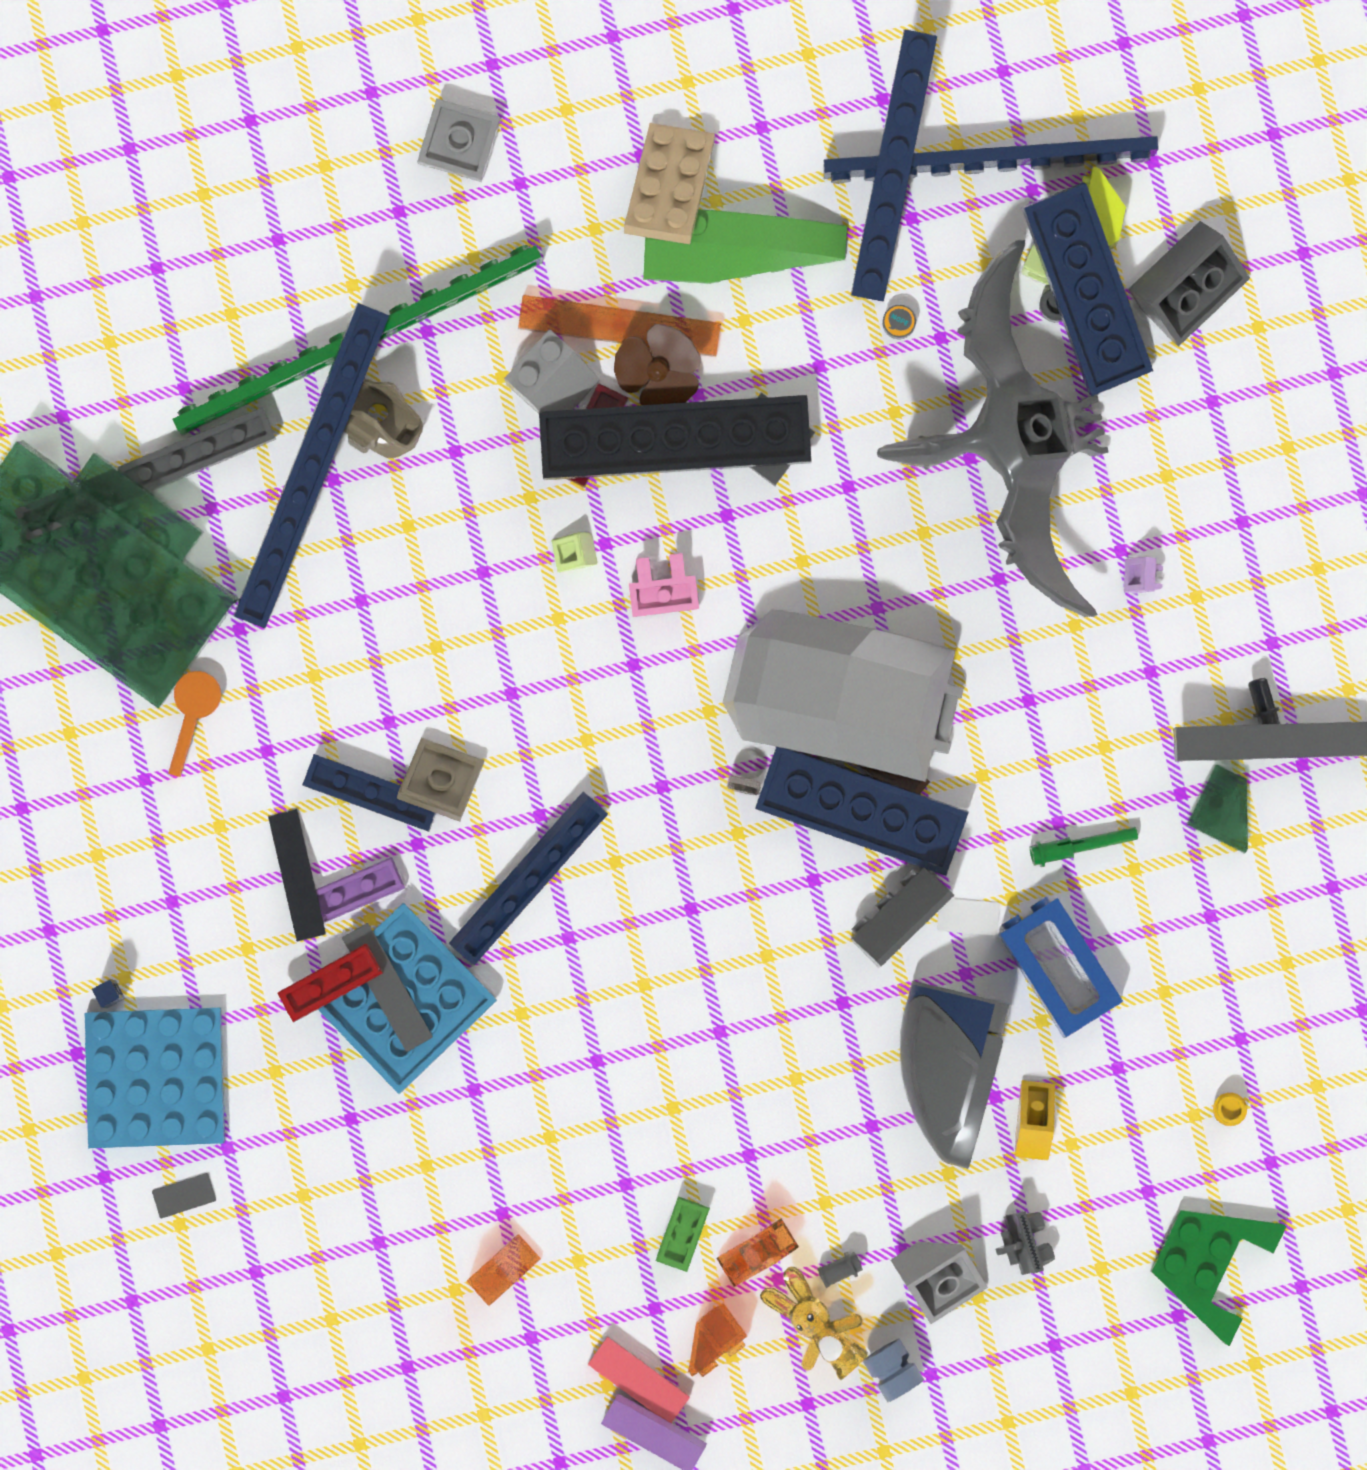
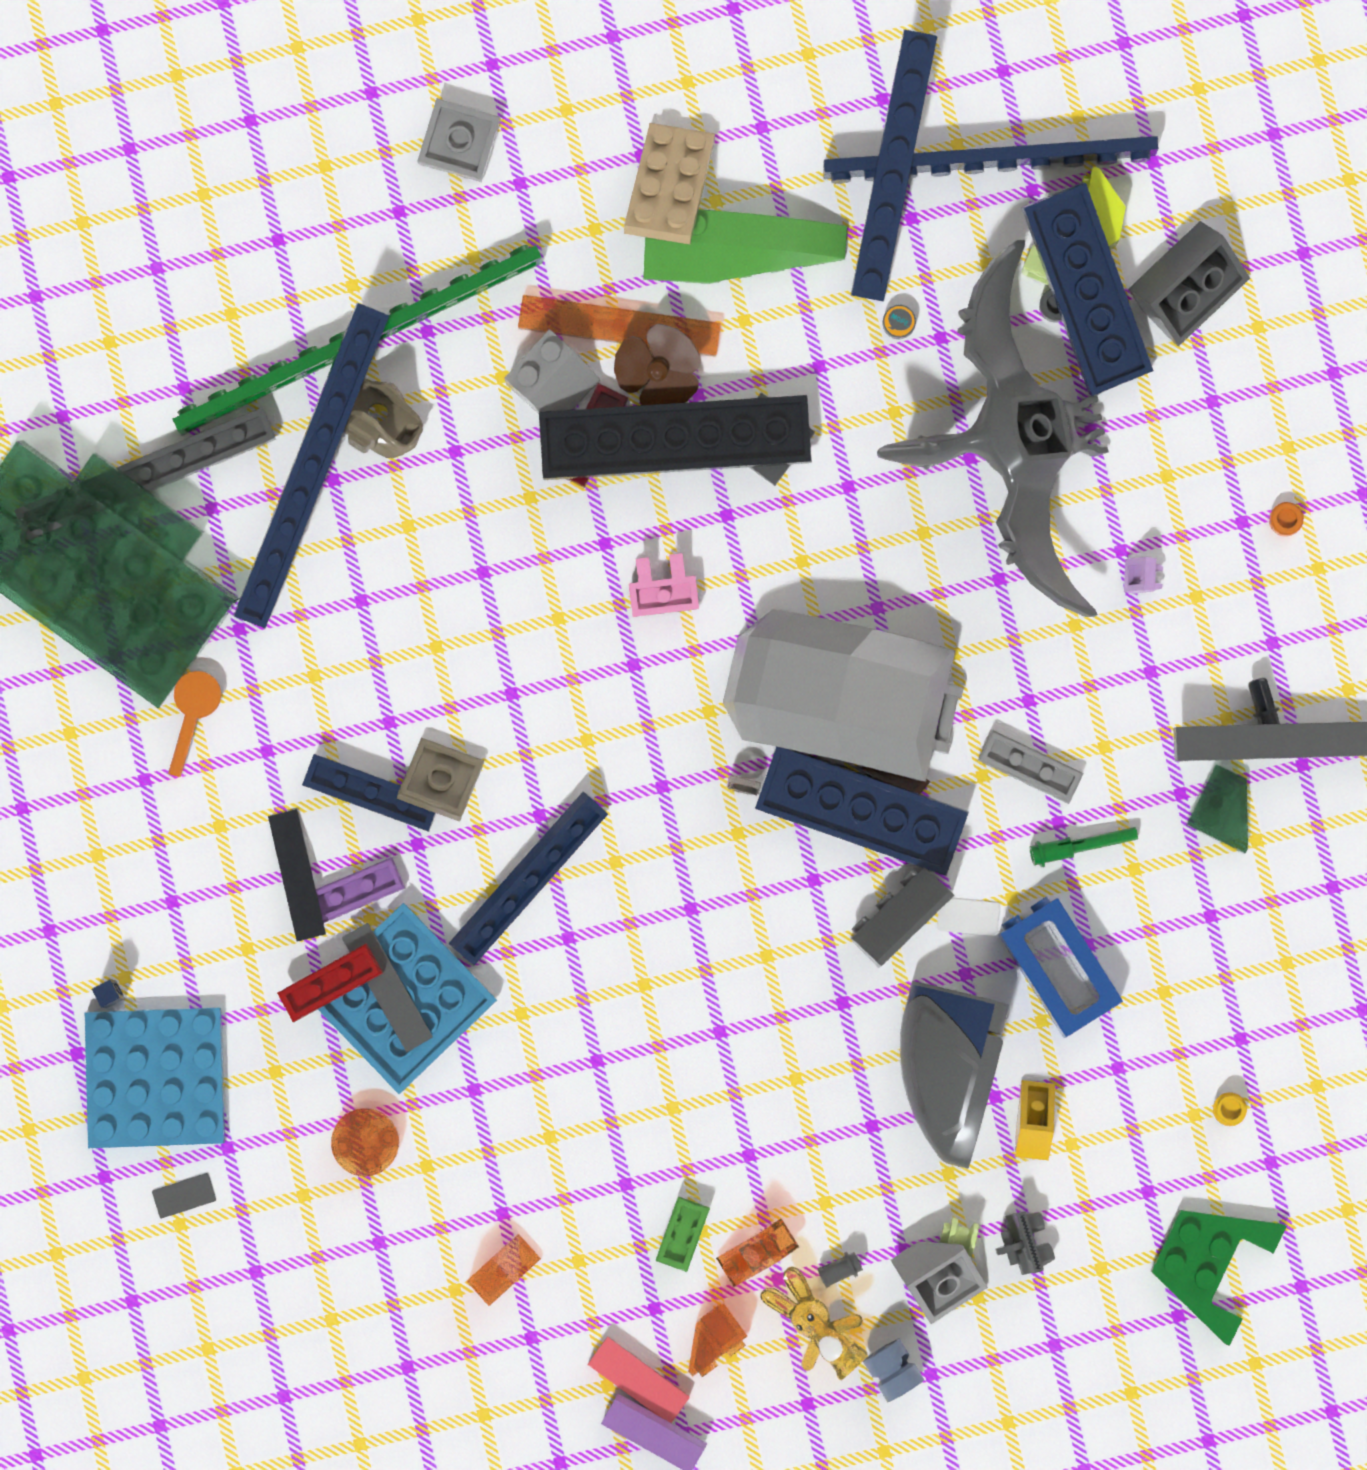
yellowish green slope [551,532,597,572] -> none
none -> clear orange tile [331,1108,400,1177]
none -> yellowish green wheel [940,1217,979,1257]
none -> light grey tile [978,730,1084,804]
none -> orange tile [1269,502,1304,537]

